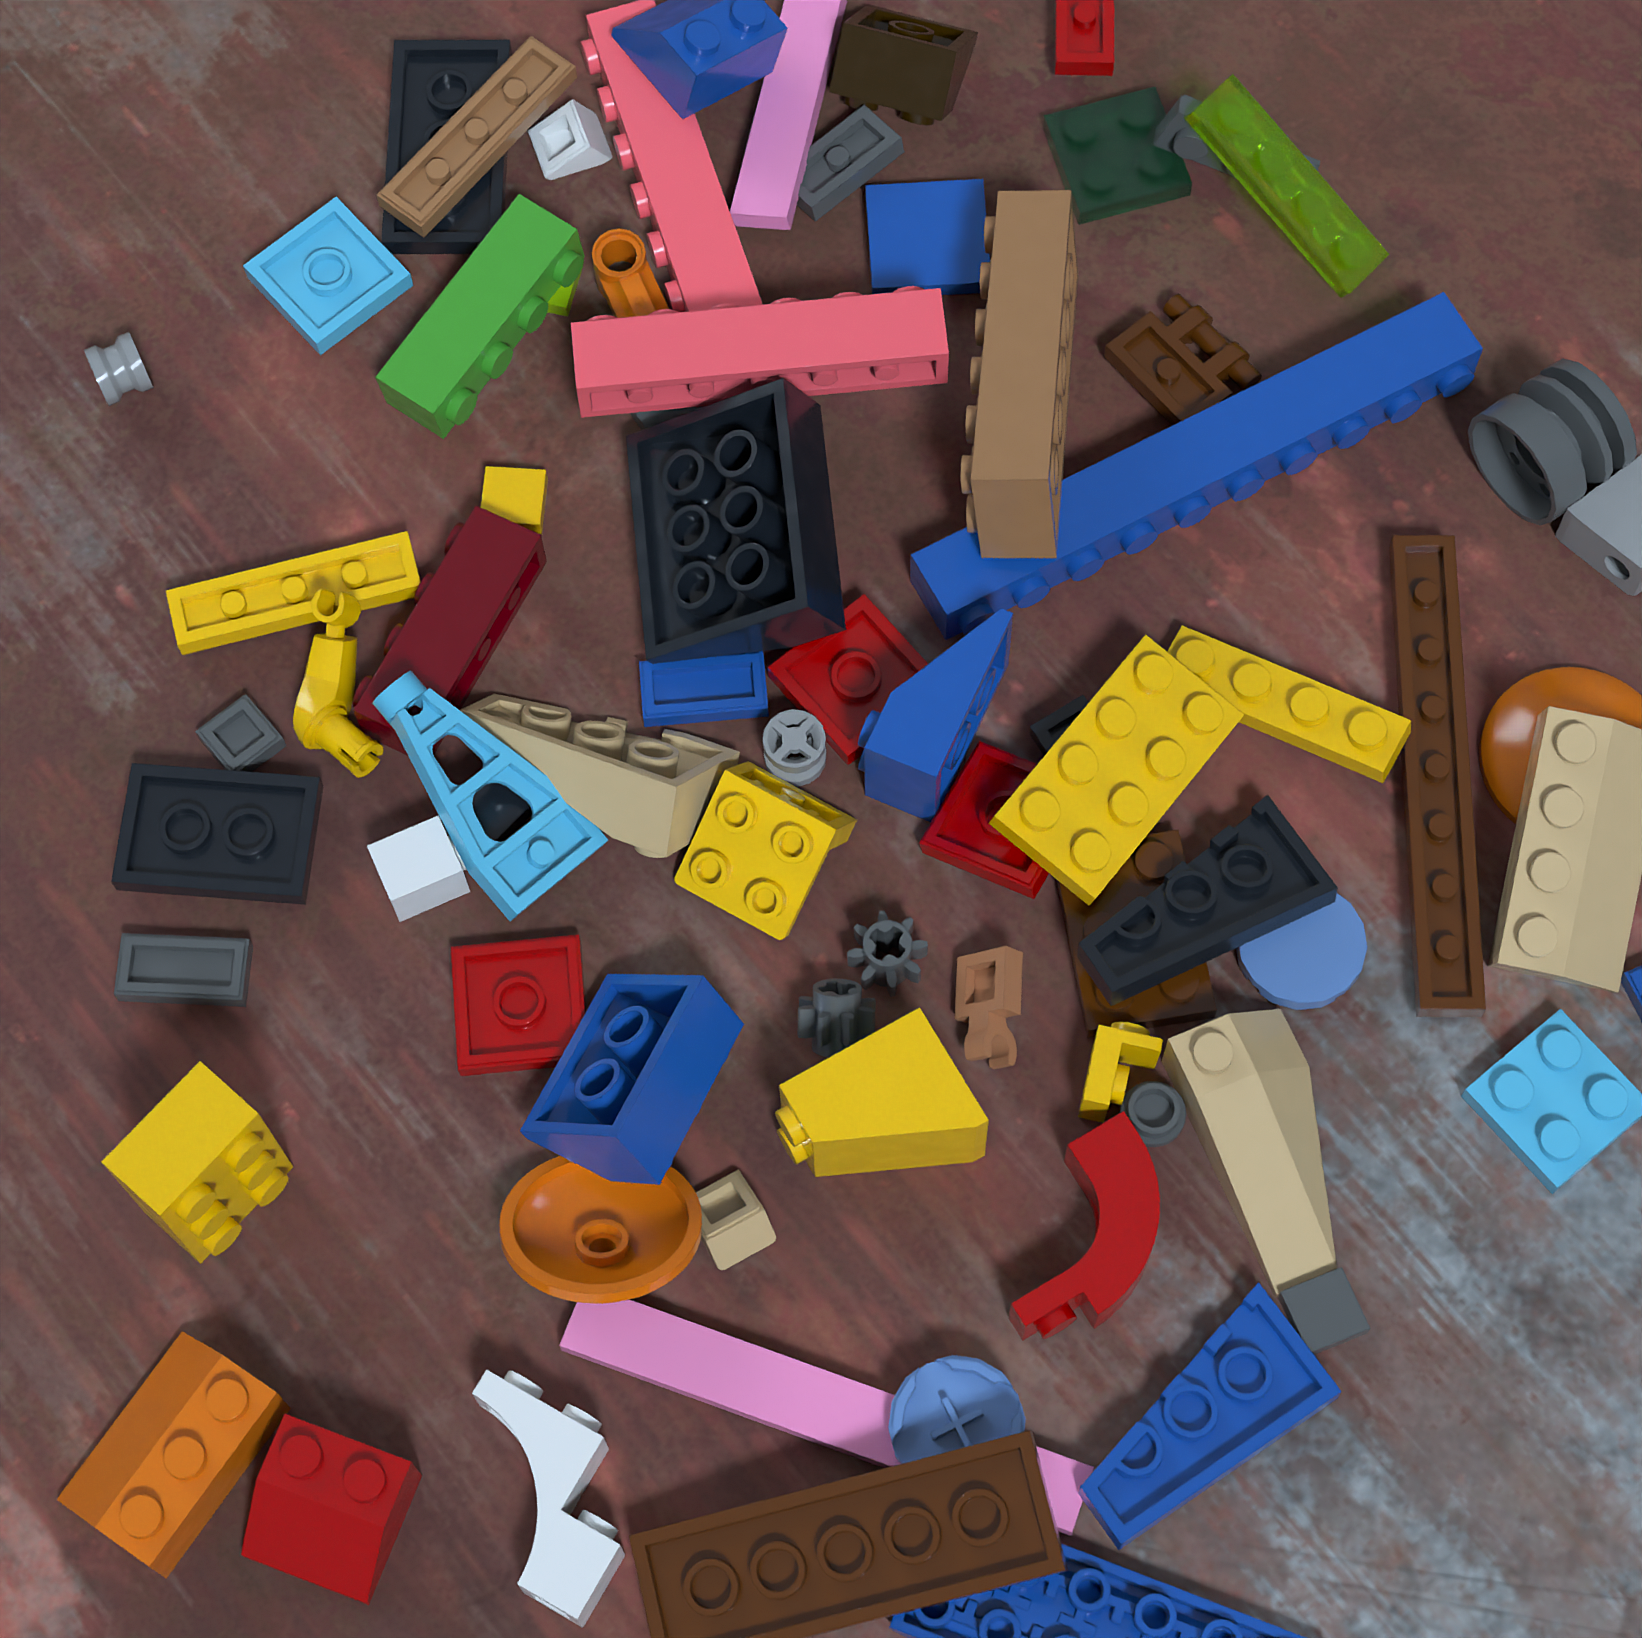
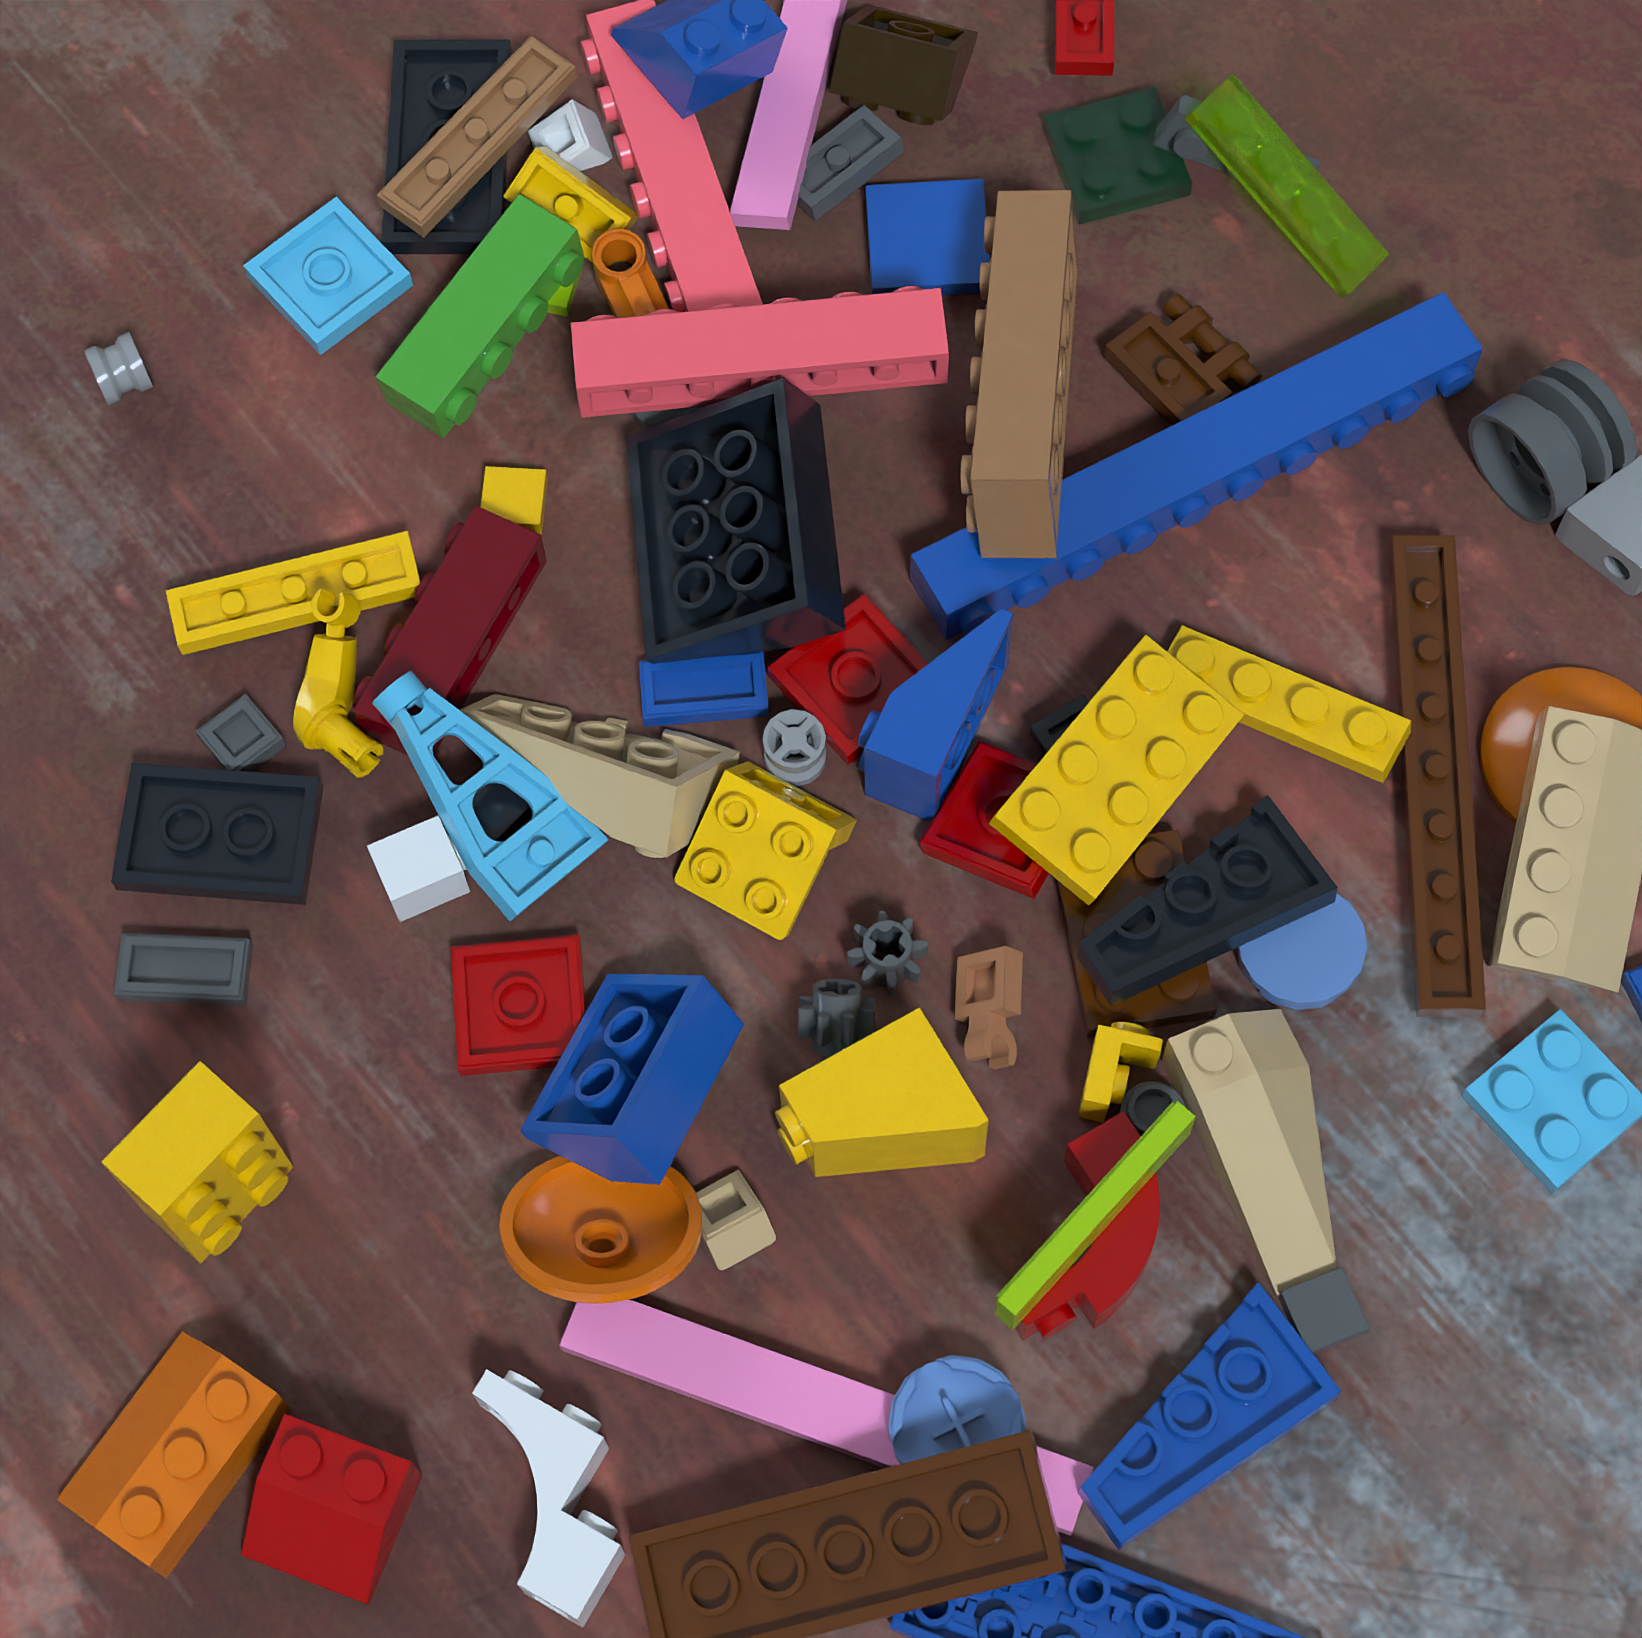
none -> yellow slope [503,146,638,263]
none -> lime tile [995,1101,1196,1331]

